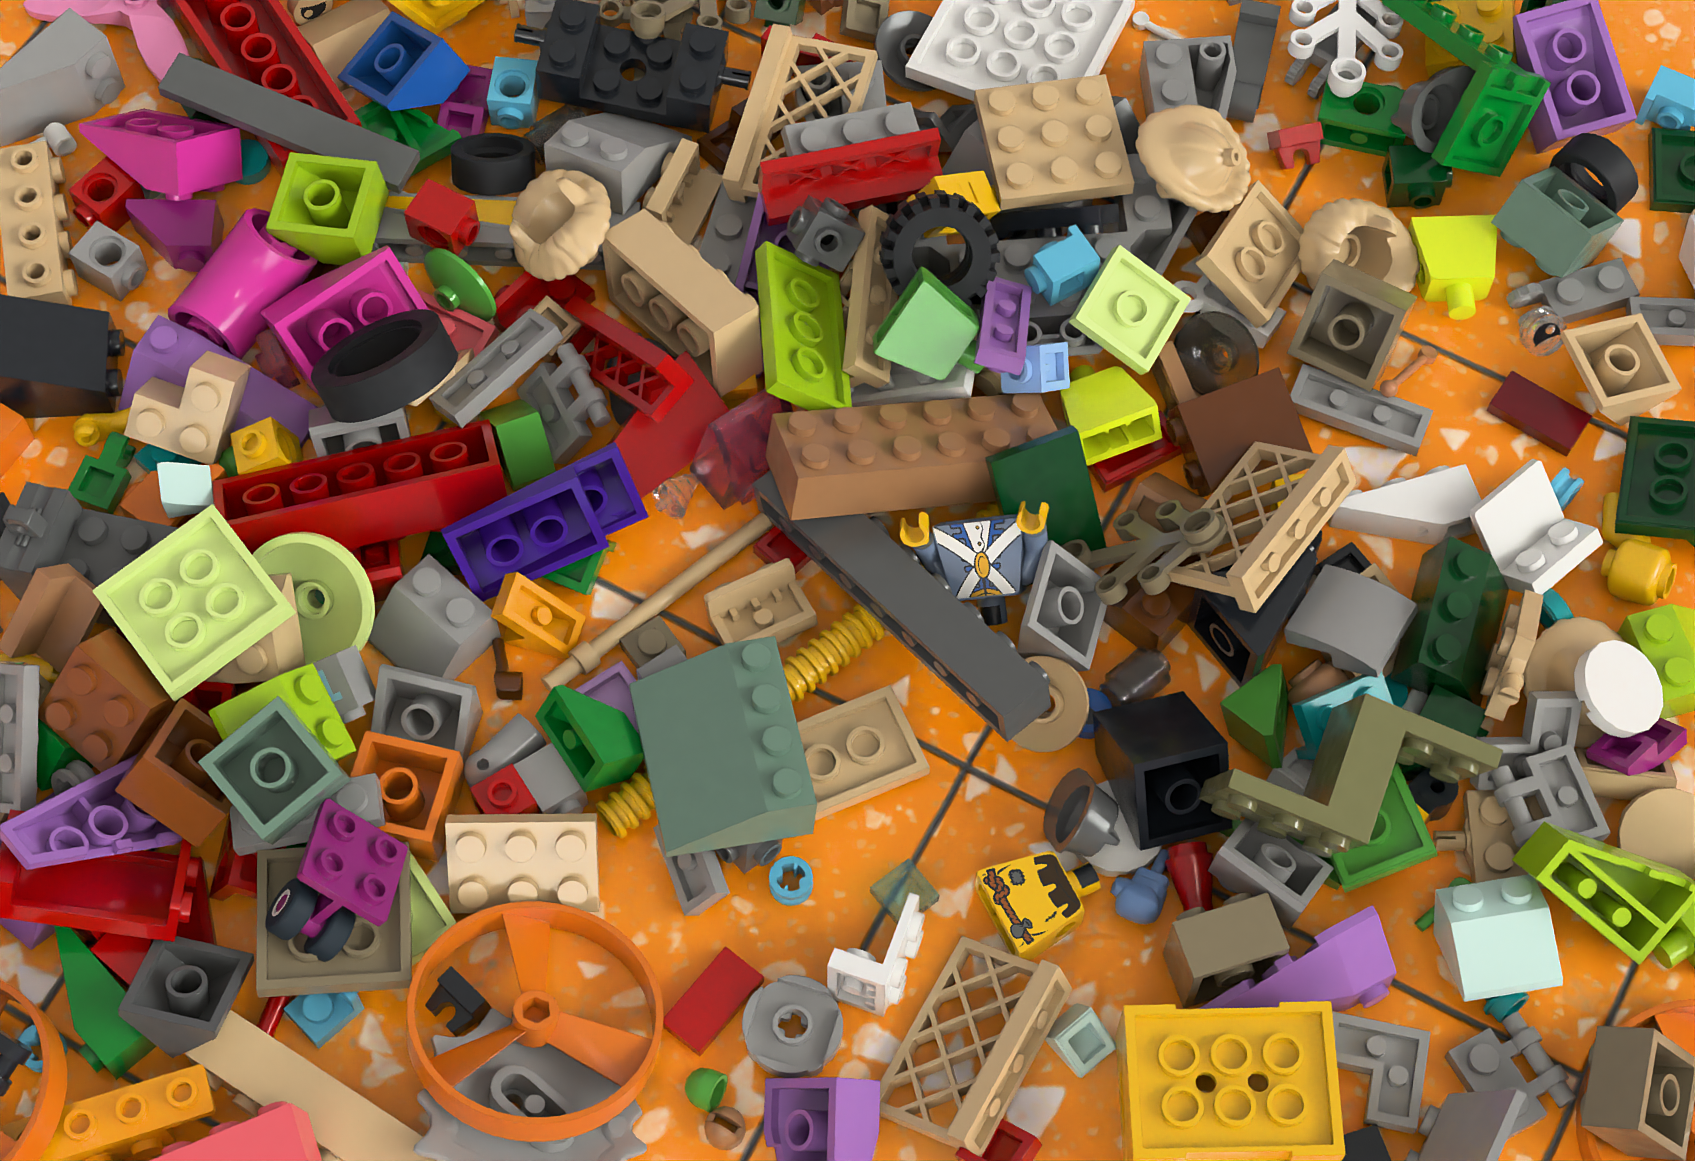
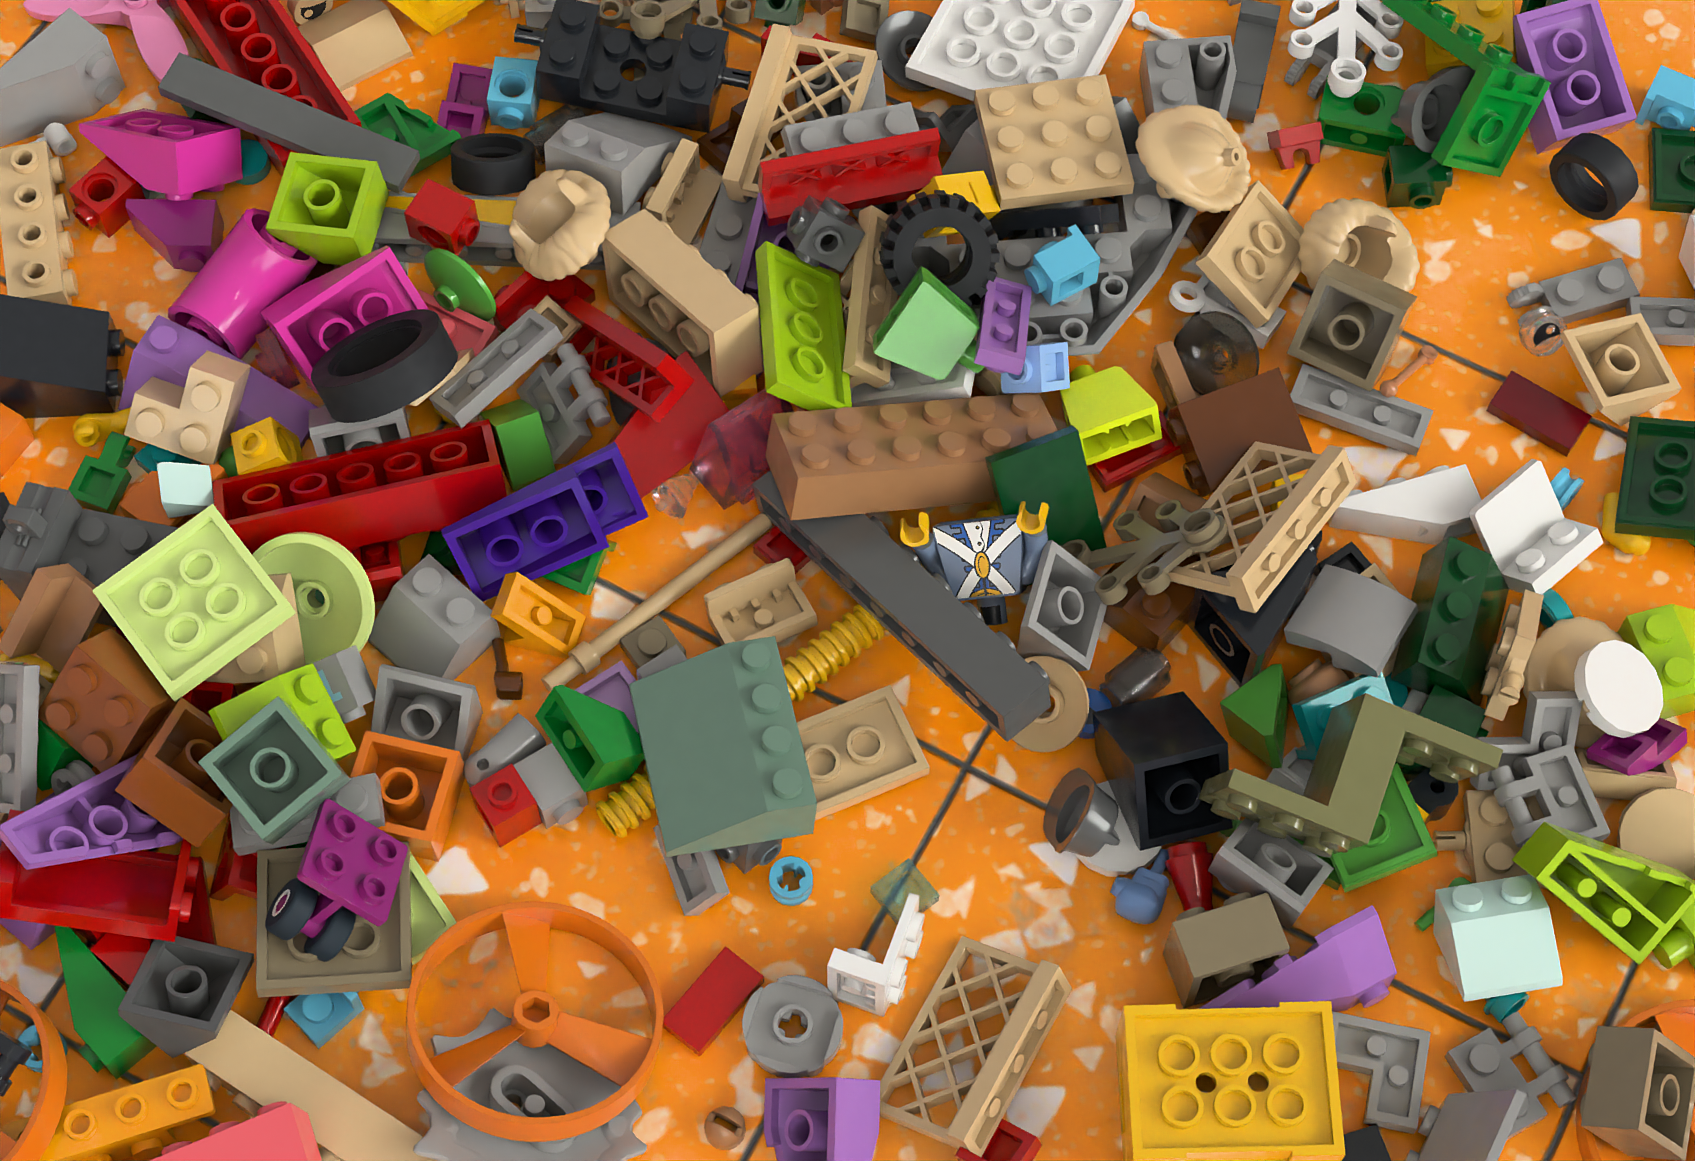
light grey brick [68,221,149,302] -> none
blue slope [337,11,471,111] -> none
black tile [425,966,493,1037] -> none
tan plate [445,813,600,914] -> none
bright green hinge [685,1068,728,1113] -> none
yellow torso [975,851,1101,961] -> none
light aqua slope [1045,1003,1116,1078] -> none
yellowish green plate [1068,245,1191,375] -> none
neon yellow torso [1408,215,1497,320] -> none
sand green brick [1491,166,1624,278] -> none
yellow head [1601,539,1677,606] -> none

